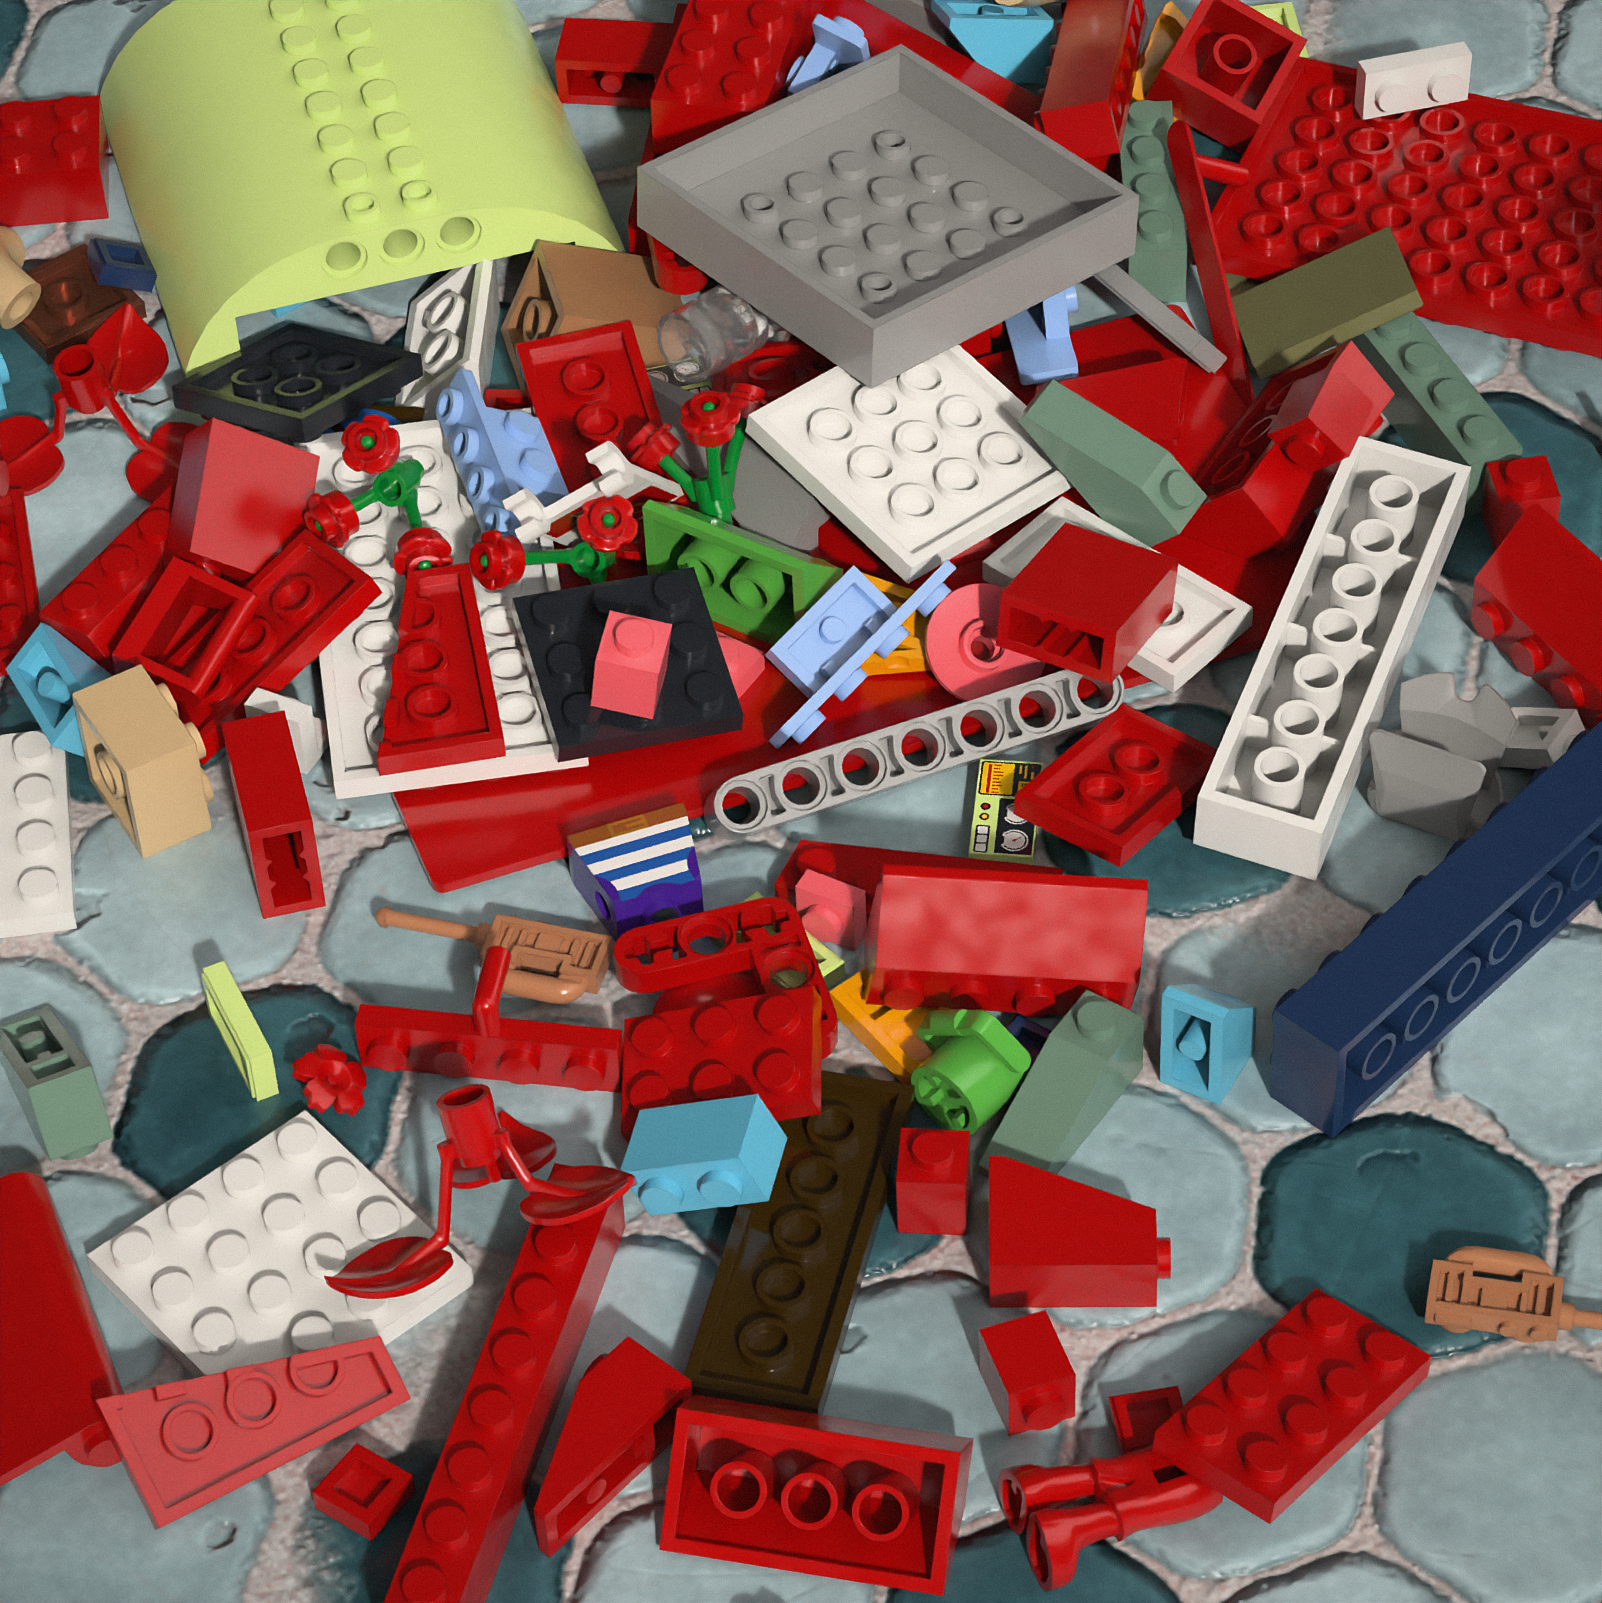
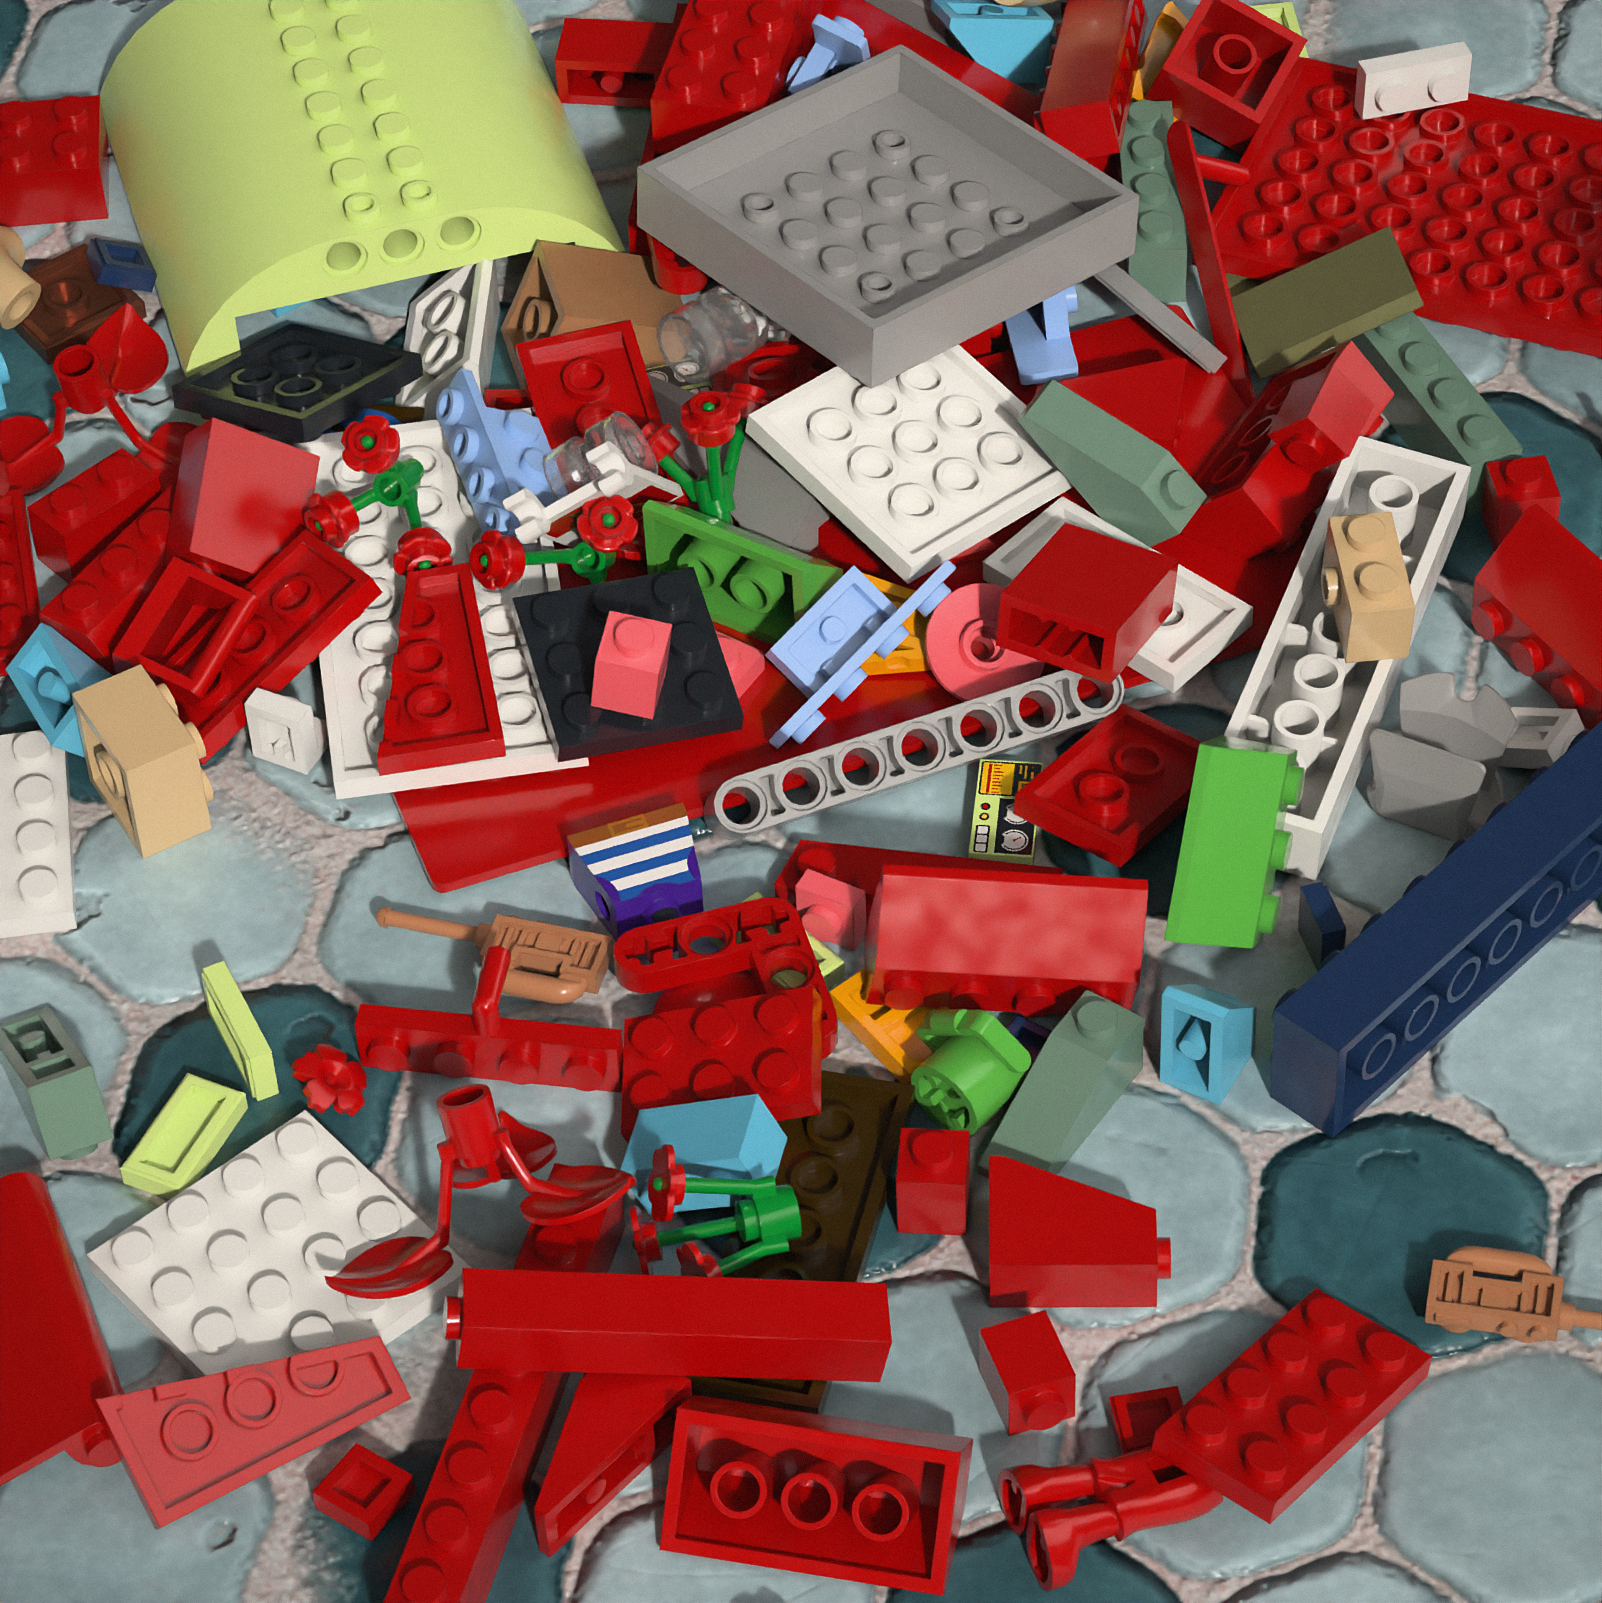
red brick [221,710,326,919] -> none
none -> red brick [27,448,162,584]
none -> yellowish green tile [120,1073,248,1200]
none -> red brick [443,1268,892,1382]
none -> clear wheel [542,411,658,500]
none -> green plant [629,1144,802,1277]
none -> bright green slope [1164,735,1305,949]
none -> dark blue tile [1298,882,1346,971]
none -> tan brick [1321,512,1416,663]

